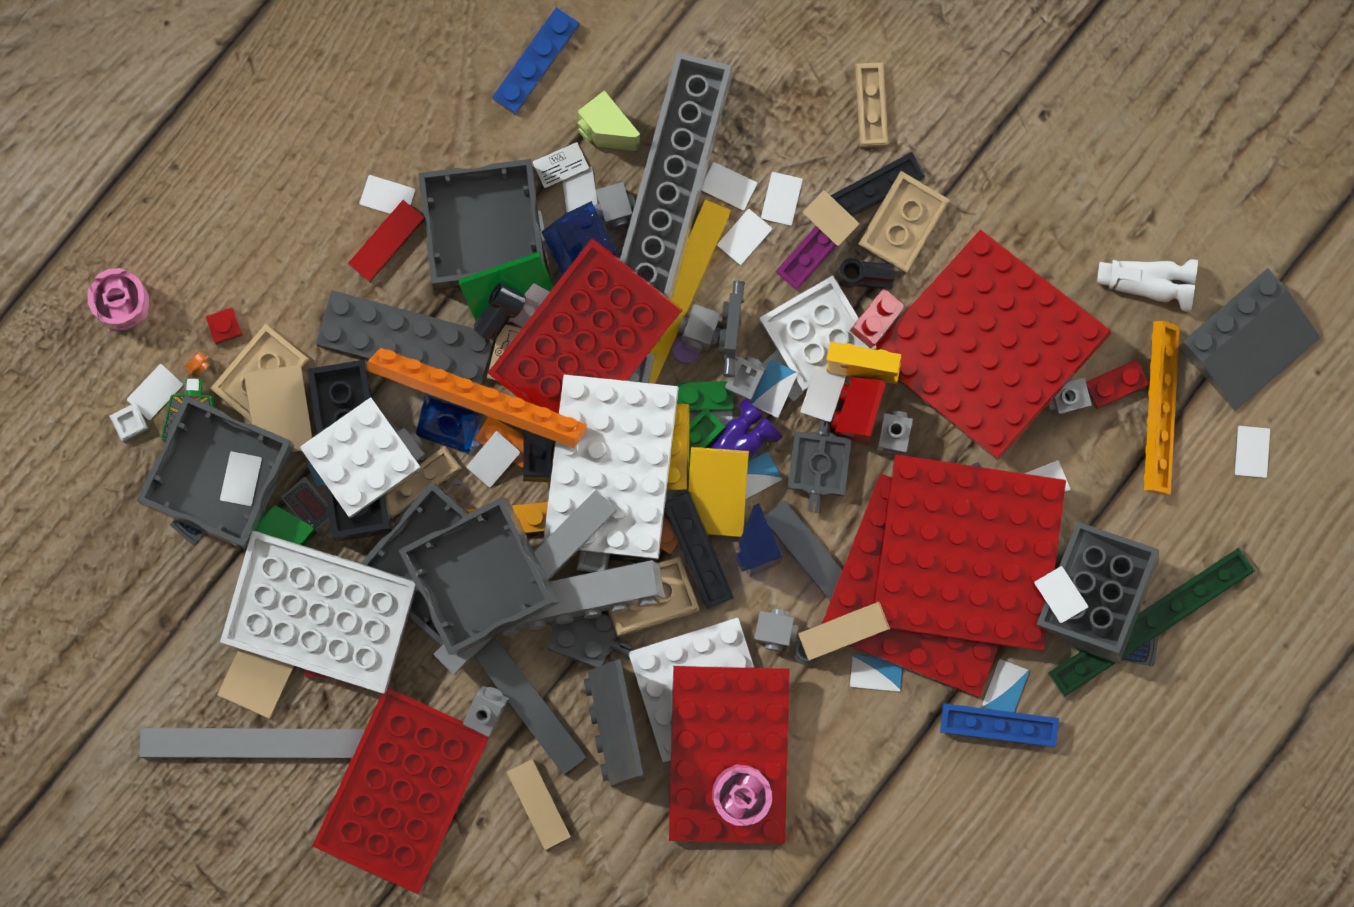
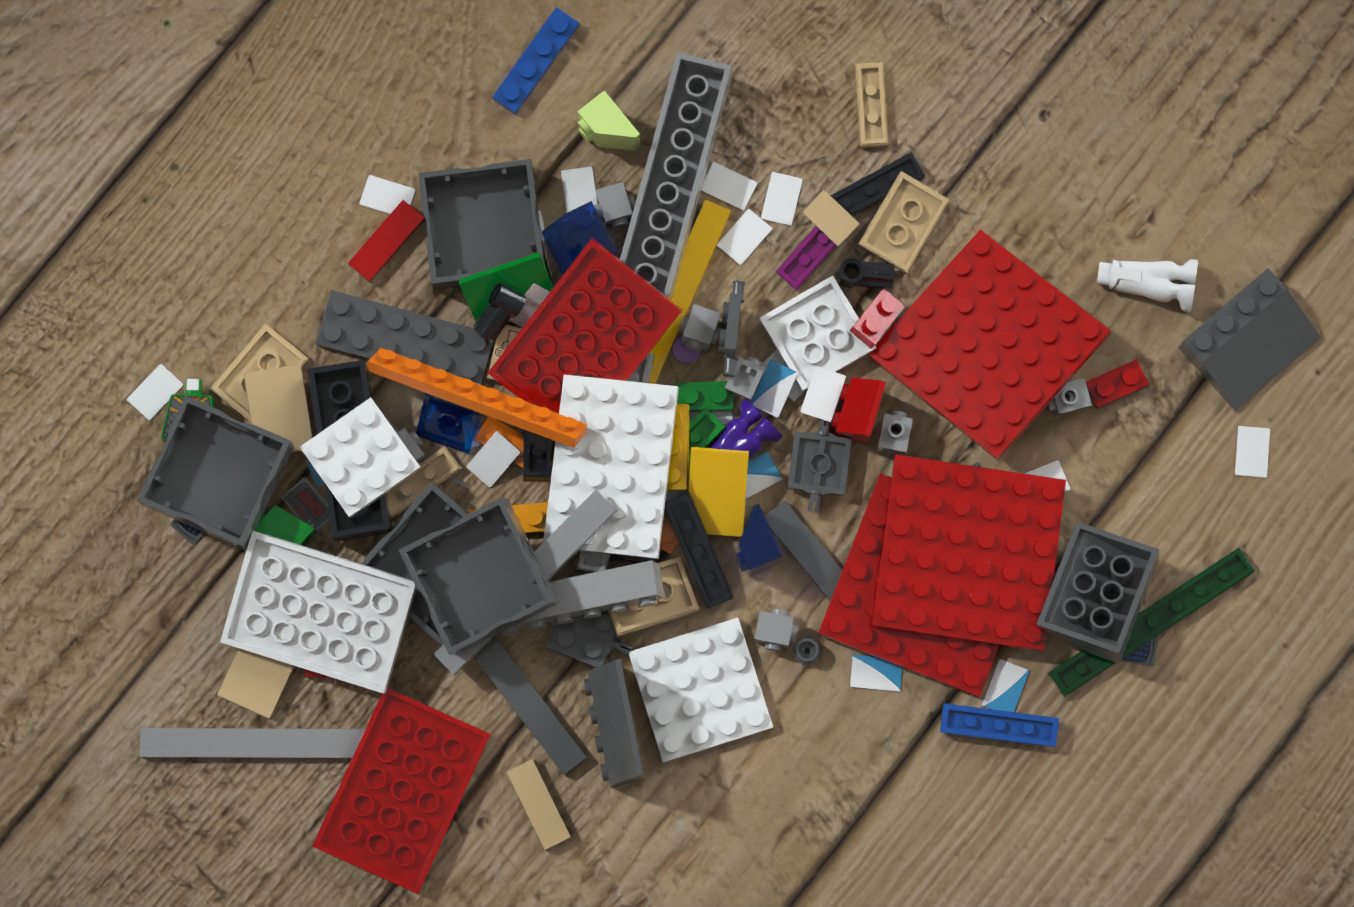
bright pink brick [87,268,149,330] -> none
white tile [110,403,149,442] -> none
orange plate [183,351,209,377] -> none
red plate [206,307,243,345] -> none
white sticker [220,451,262,506] -> none
light grey brick [463,686,509,737] -> none
white sticker [533,142,589,188] -> none
red plate [668,665,790,844] -> none
bright pink brick [712,765,772,826] -> none
tan tile [798,602,890,660] -> none
yellow piece [826,342,901,384] -> none
white sticker [1034,566,1088,623] -> none
light orange plate [1144,321,1180,495] -> none

